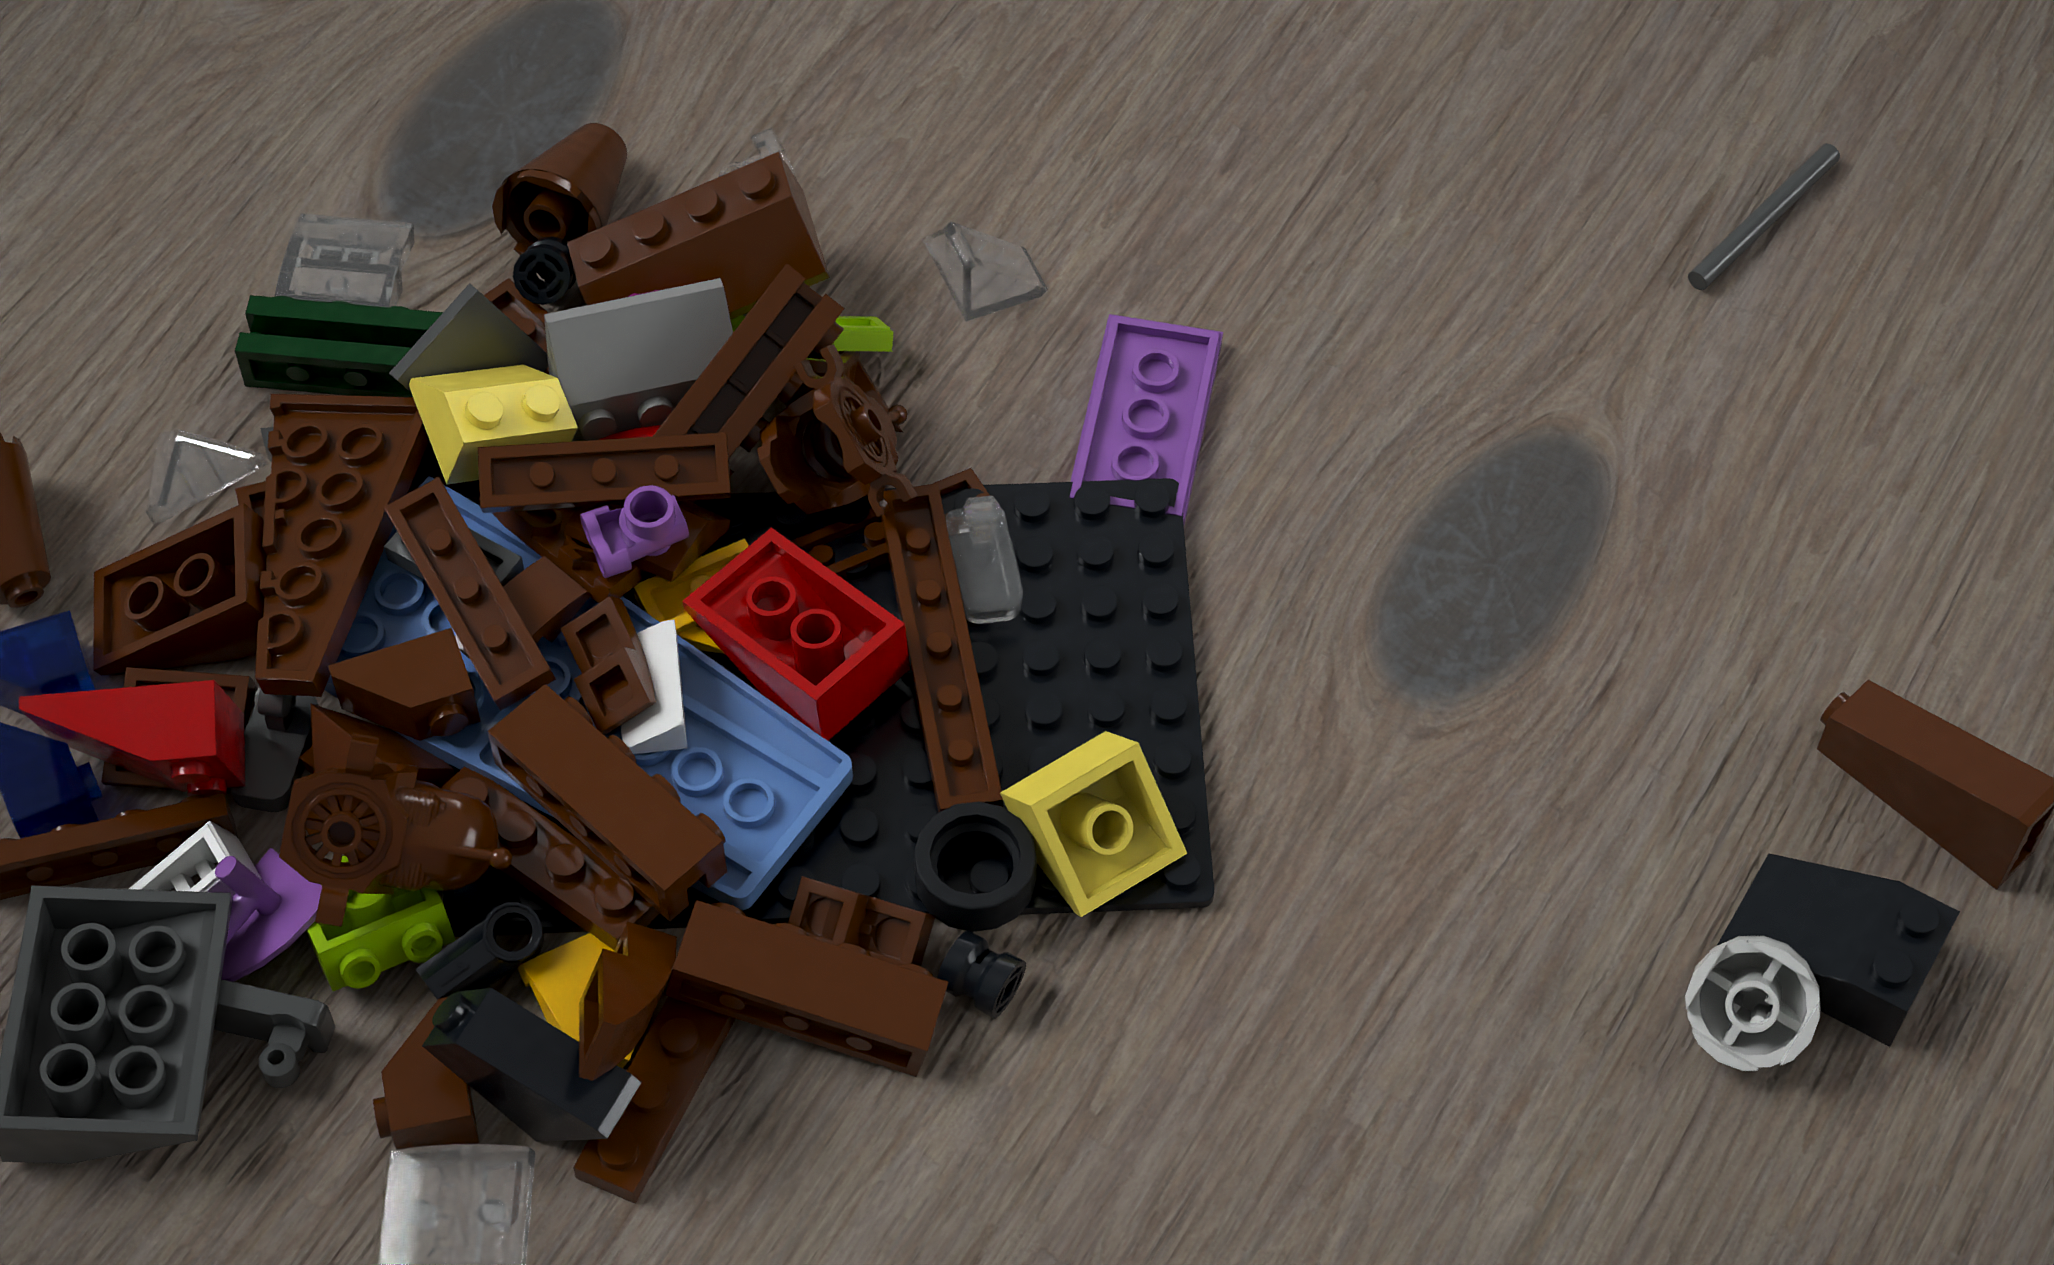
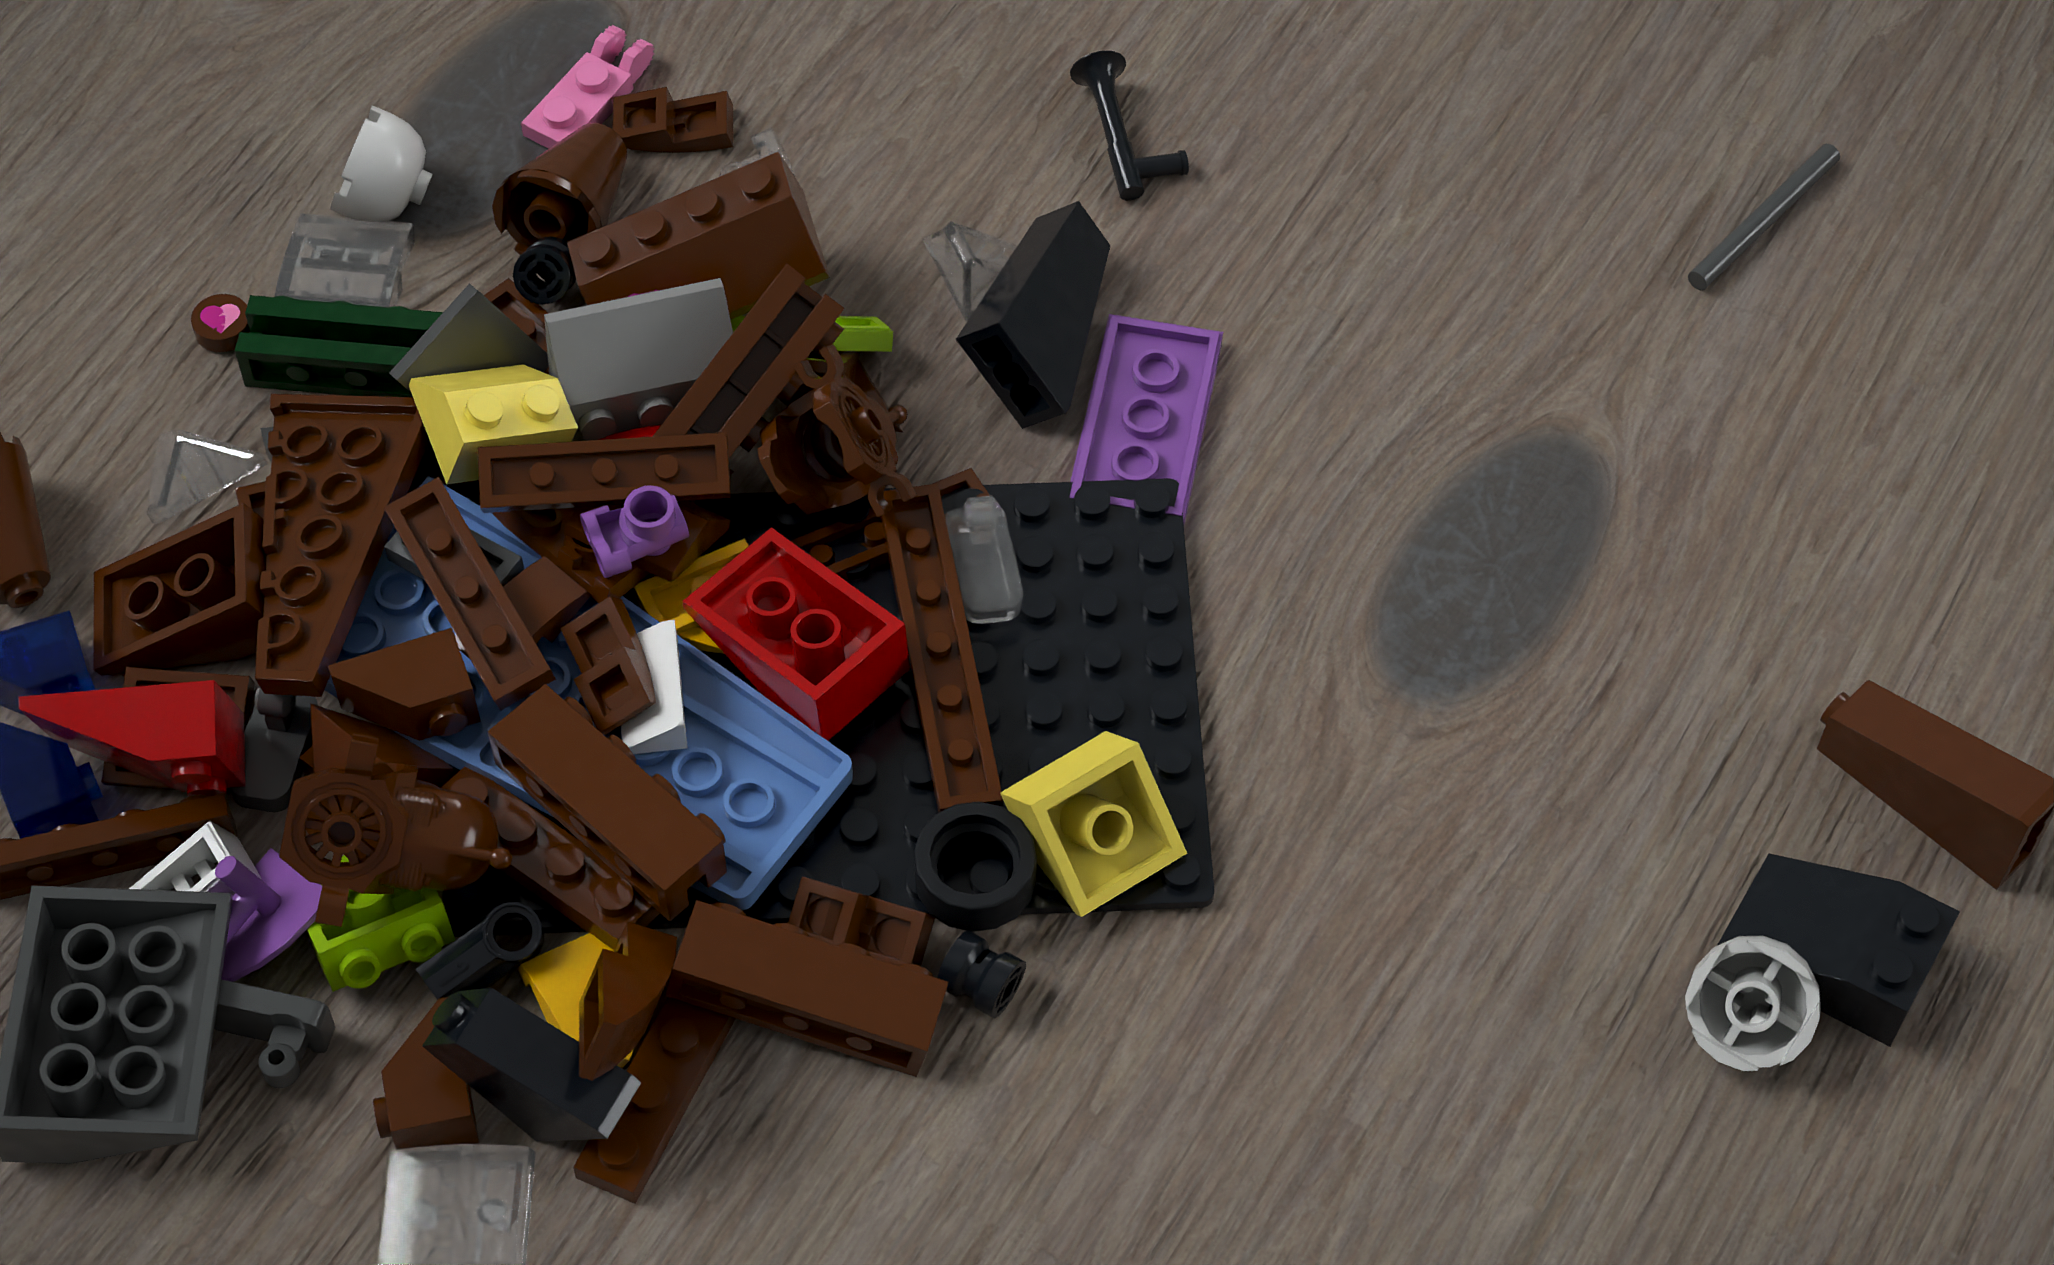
none -> reddish brown tile [191,294,250,352]
none -> white cylinder [330,105,433,223]
none -> bright pink hinge [521,25,654,149]
none -> reddish brown slope [613,87,733,153]
none -> black slope [956,201,1111,429]
none -> black piece [1070,51,1189,201]

